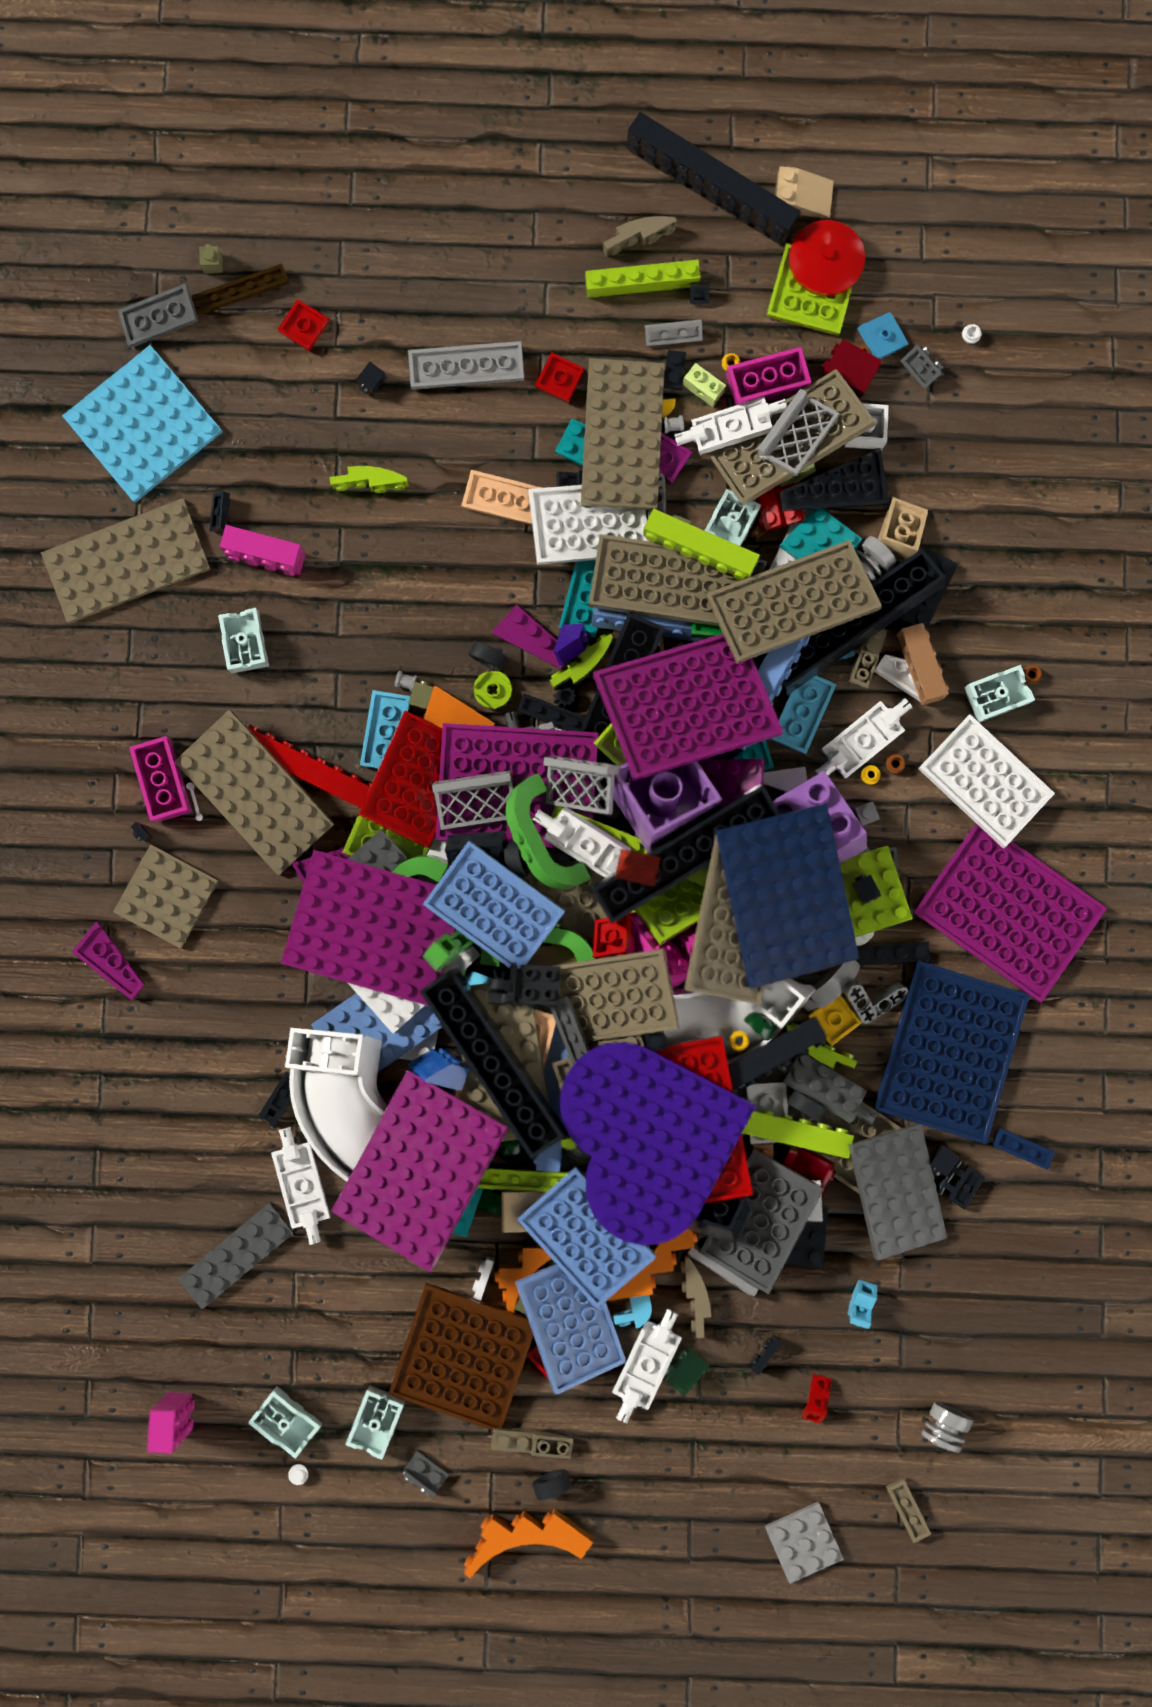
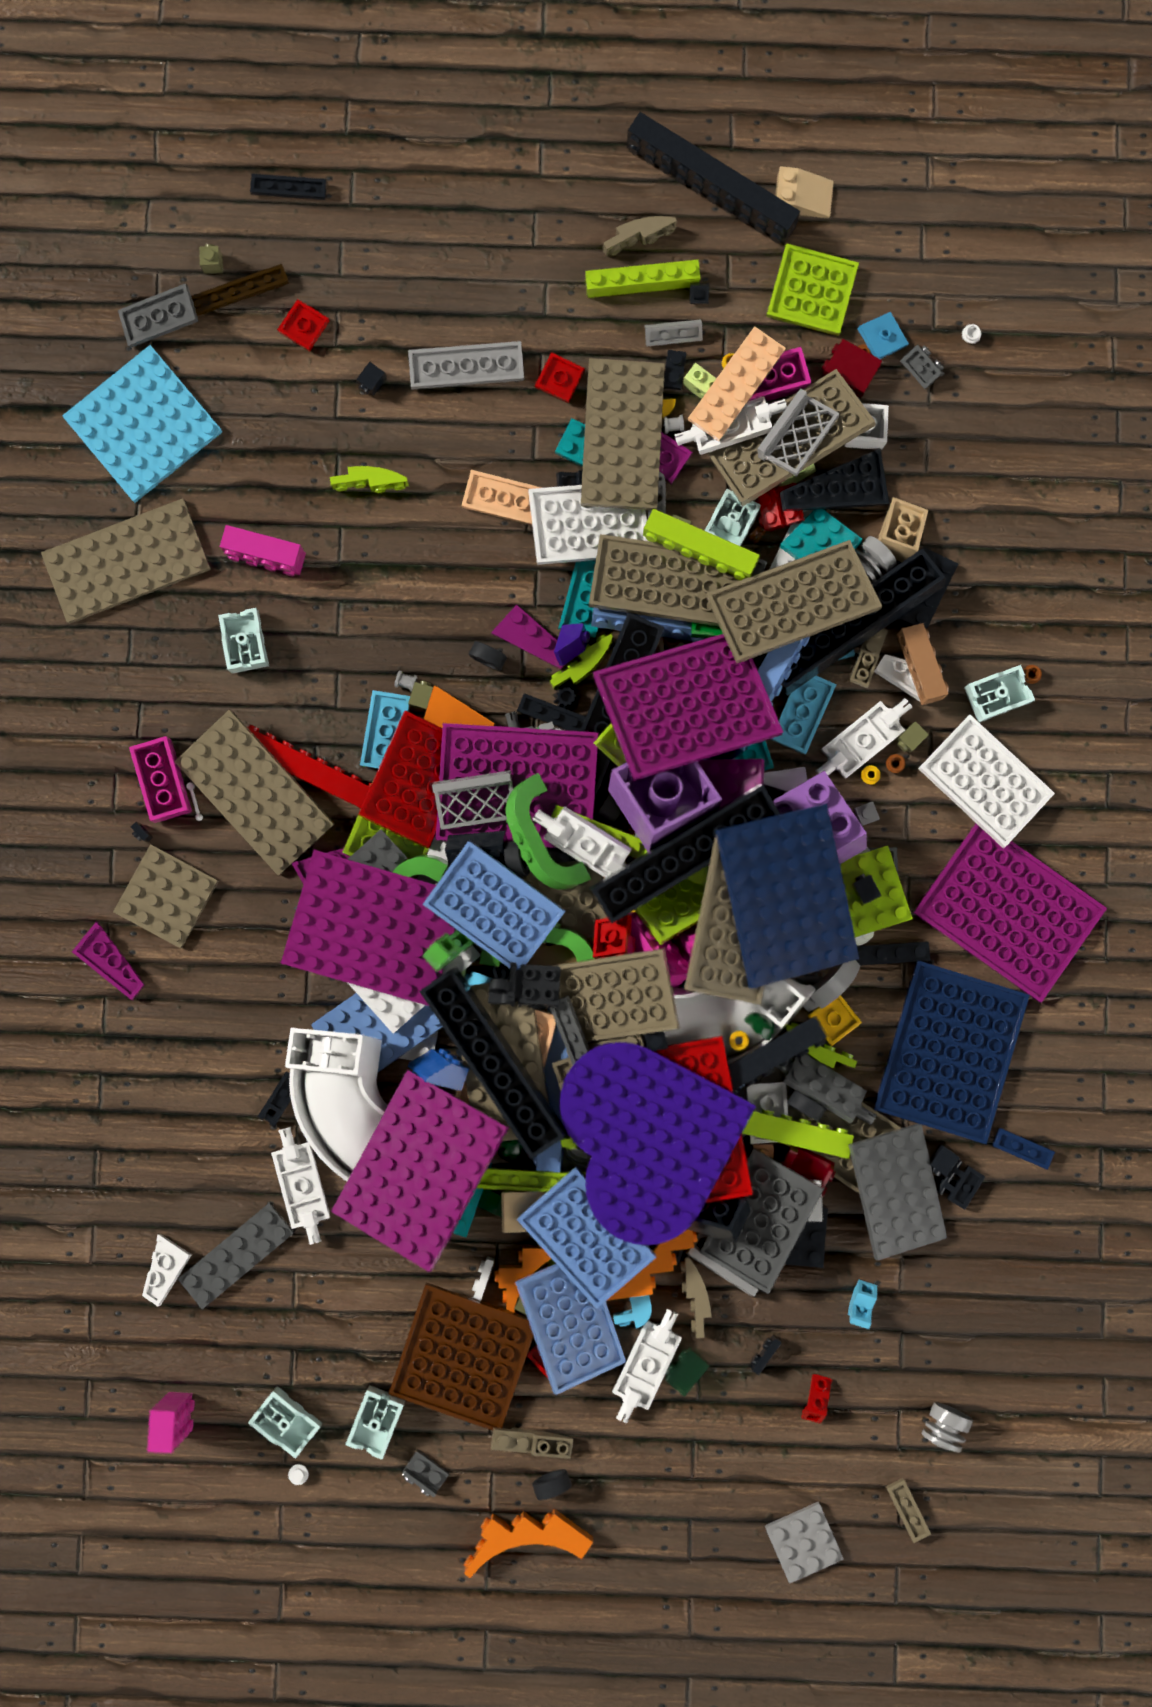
black plate [209,491,230,533] -> none
lime plate [474,671,512,710] -> none
light grey fence [544,756,619,815] -> none
clear red plate [614,849,660,886] -> none
red dish [789,220,865,296] -> none
dark grey beam [843,980,908,1024] -> none
none -> white wing [142,1234,191,1306]
none -> black plate [250,174,327,200]
none -> light nougat plate [688,326,786,441]
none -> olive brick [896,721,929,753]

